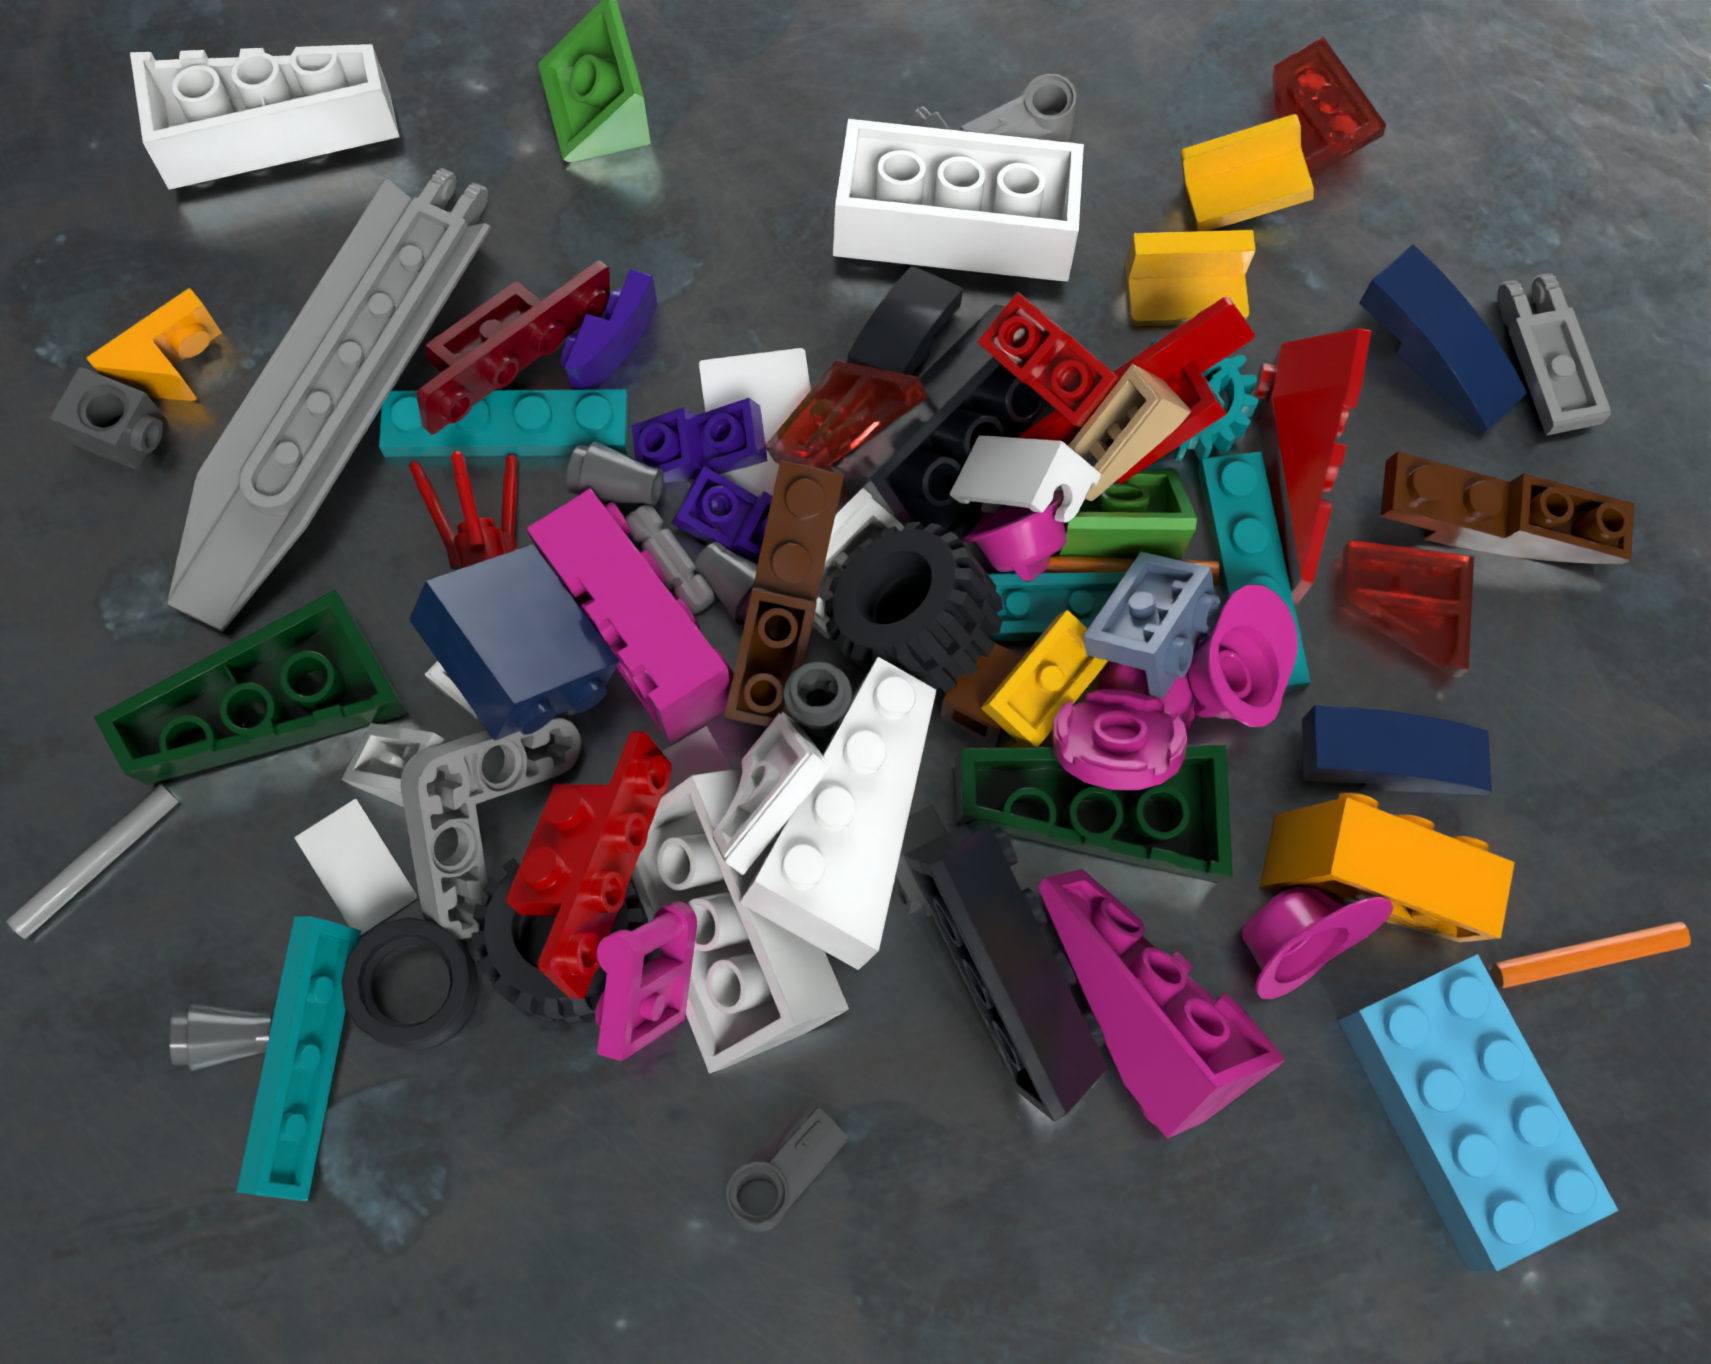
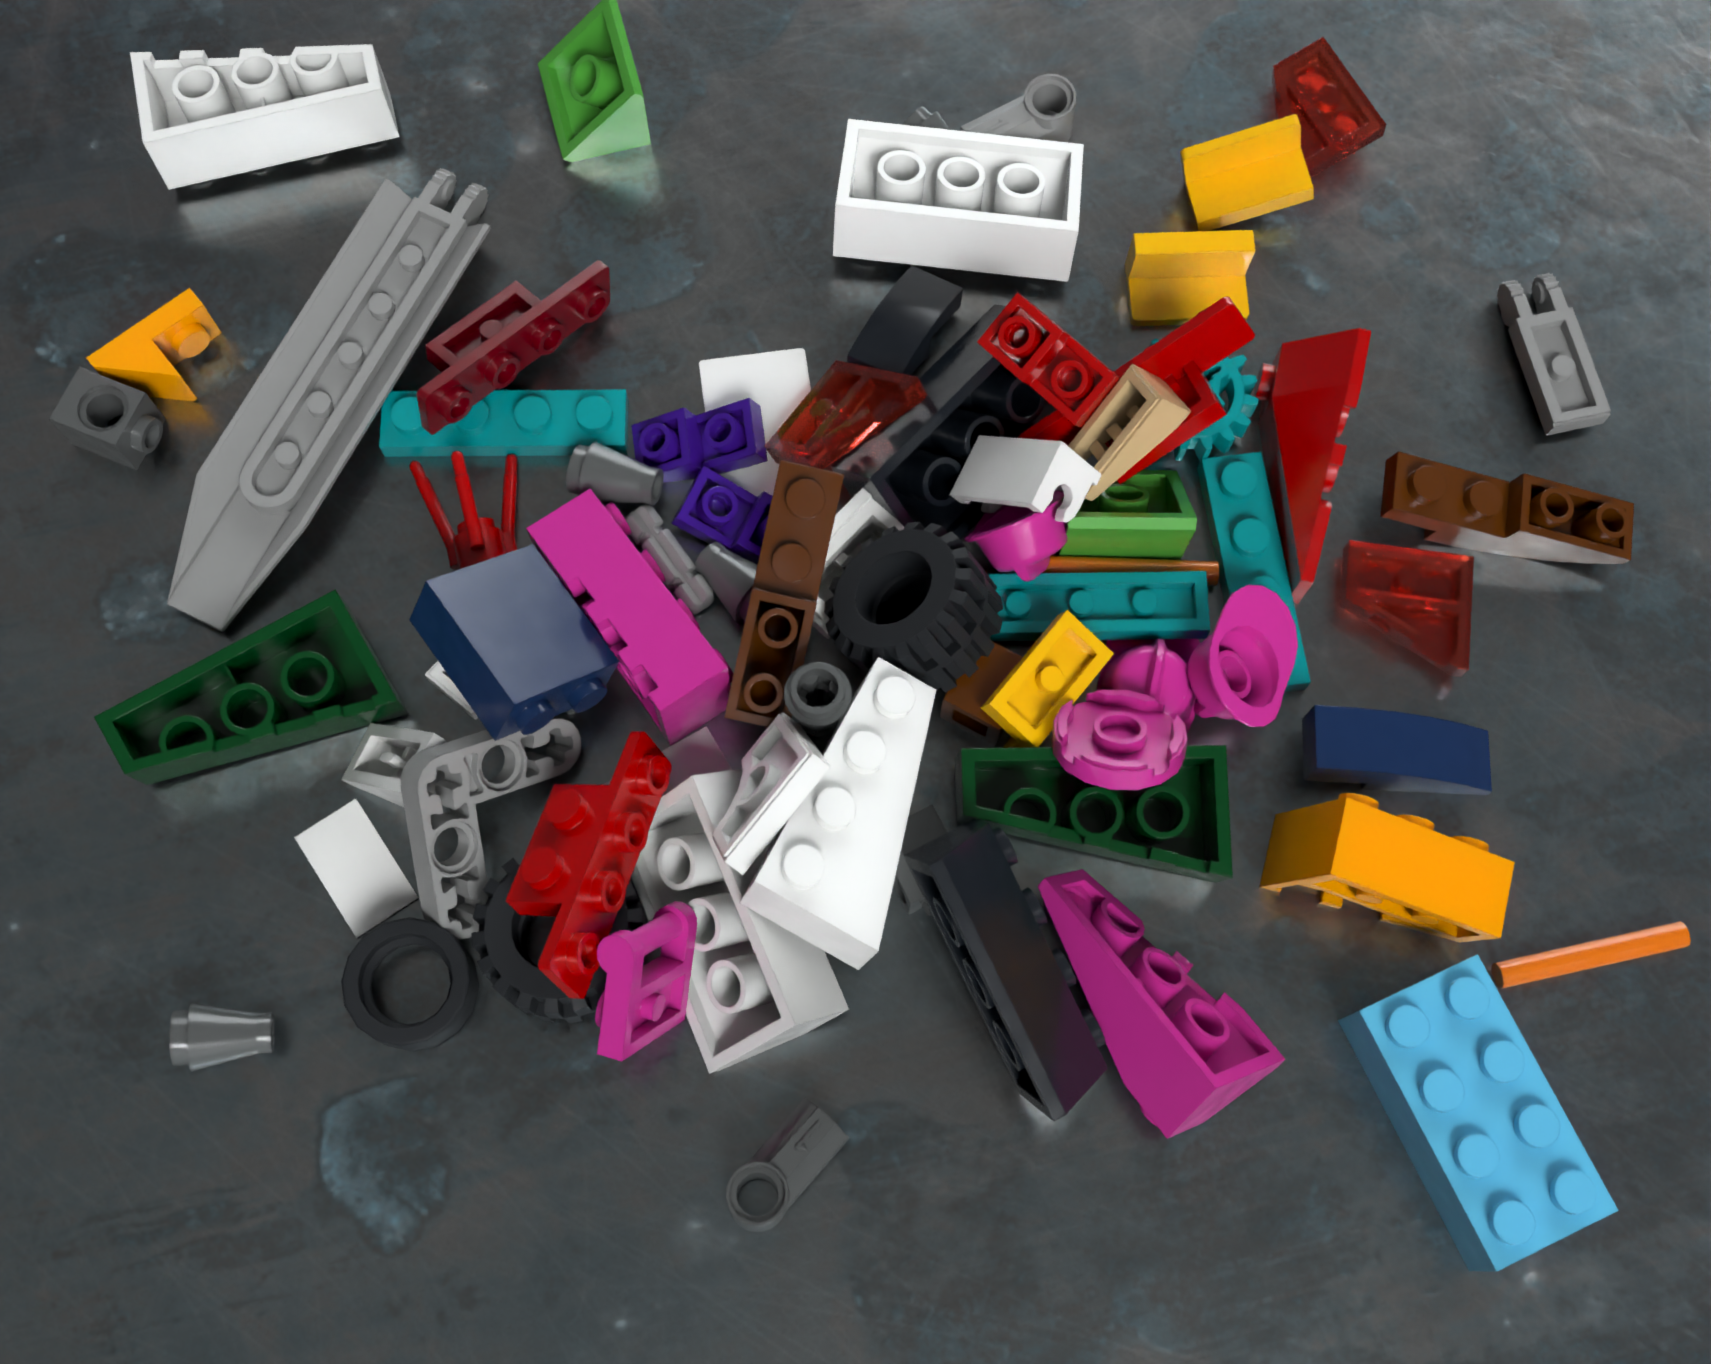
light grey bar [7,783,180,939] -> none
teal plate [236,916,362,1201] -> none
dark purple slope [561,269,658,390] -> none
sand blue bracket [1083,552,1221,698] -> none
dark pink piece [1242,887,1393,999] -> none
dark blue slope [1359,244,1527,434] -> none

